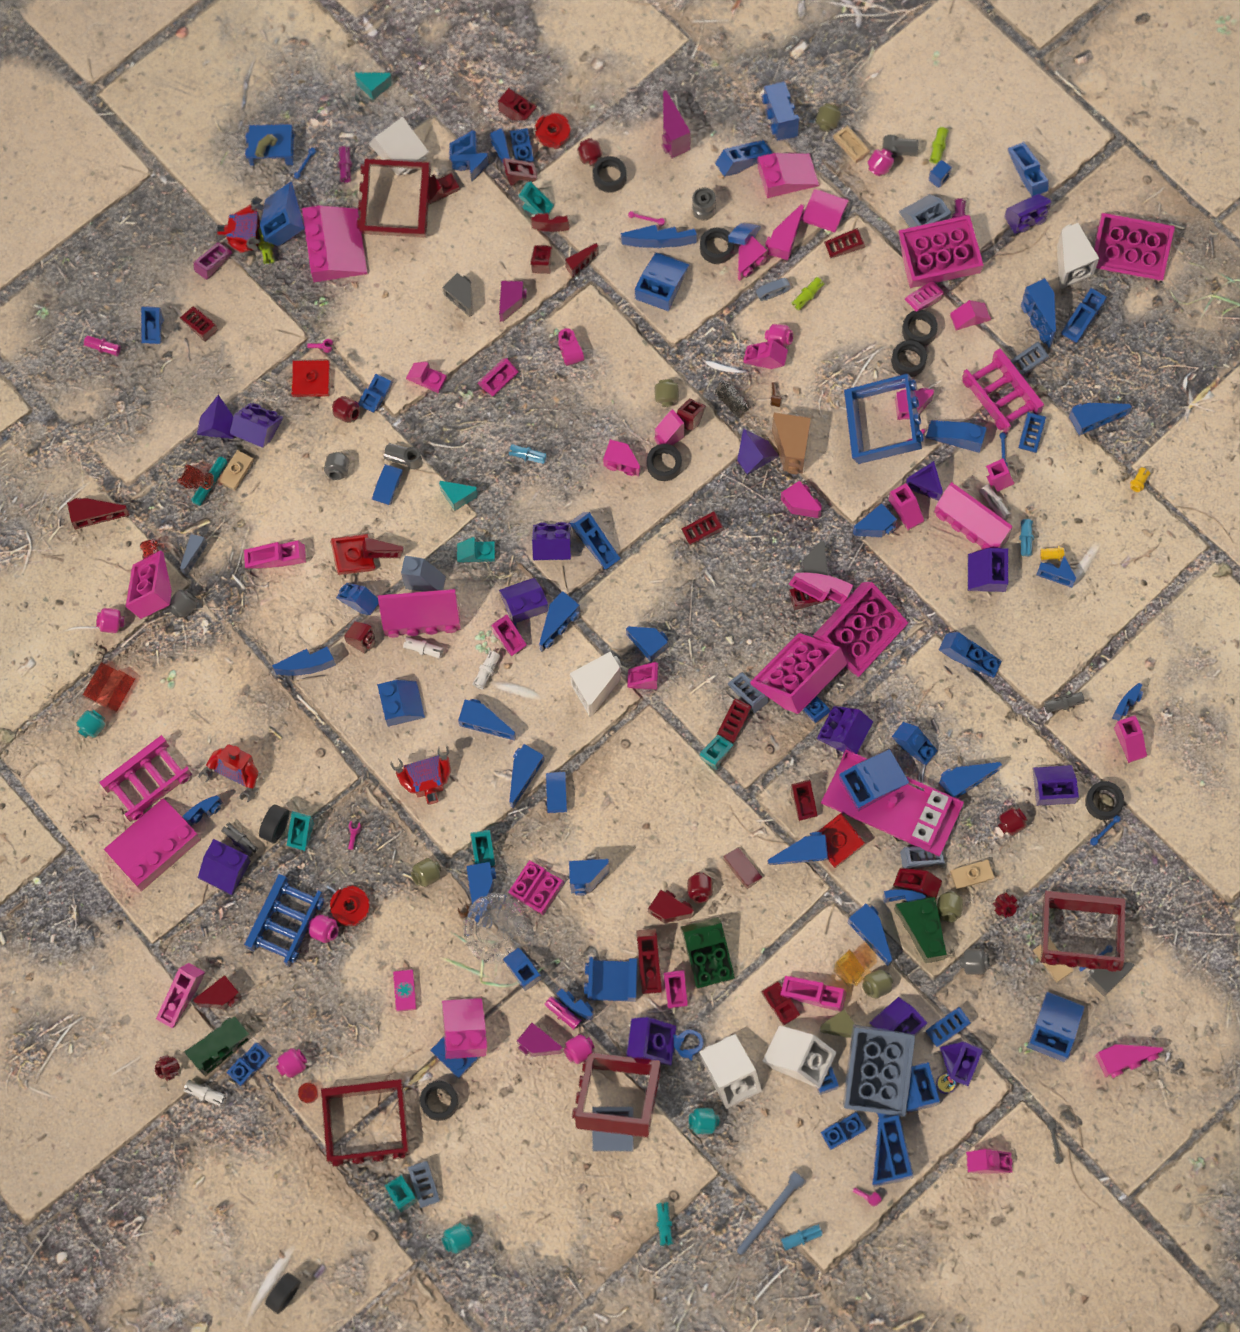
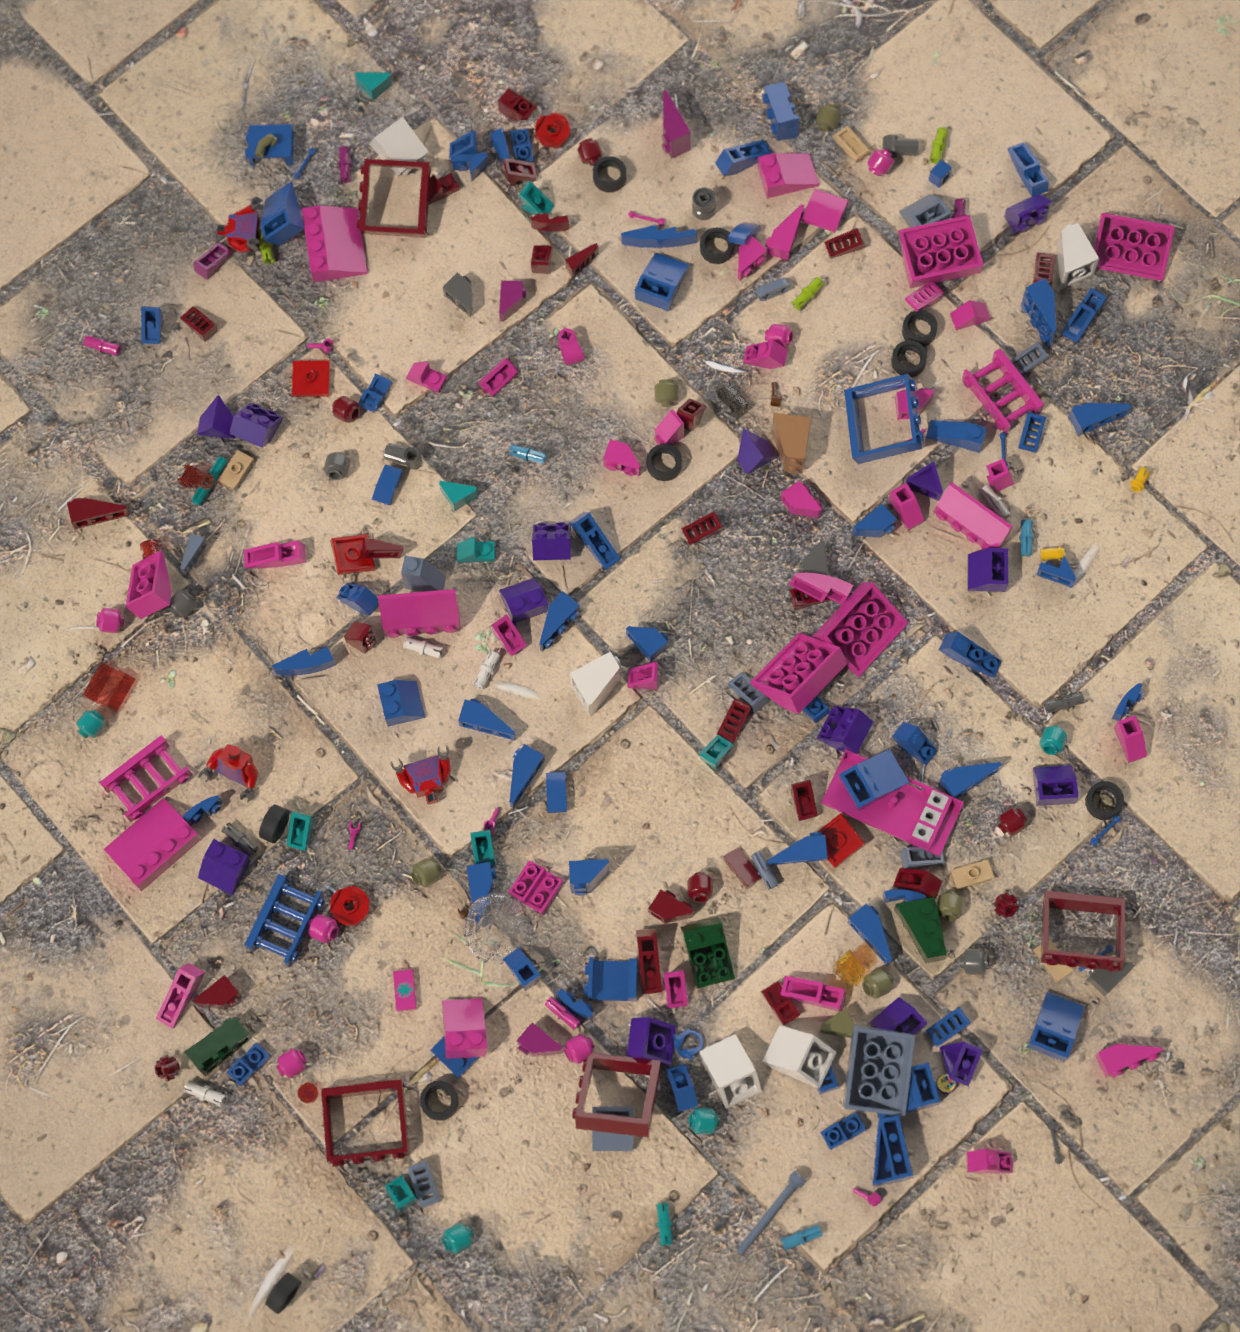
none -> dark pink hand [483,808,500,835]
none -> blue slope [666,1064,698,1112]
none -> sand blue axle [751,851,779,890]
none -> dark red slope [1033,252,1055,287]
none -> teal head [1039,725,1067,755]

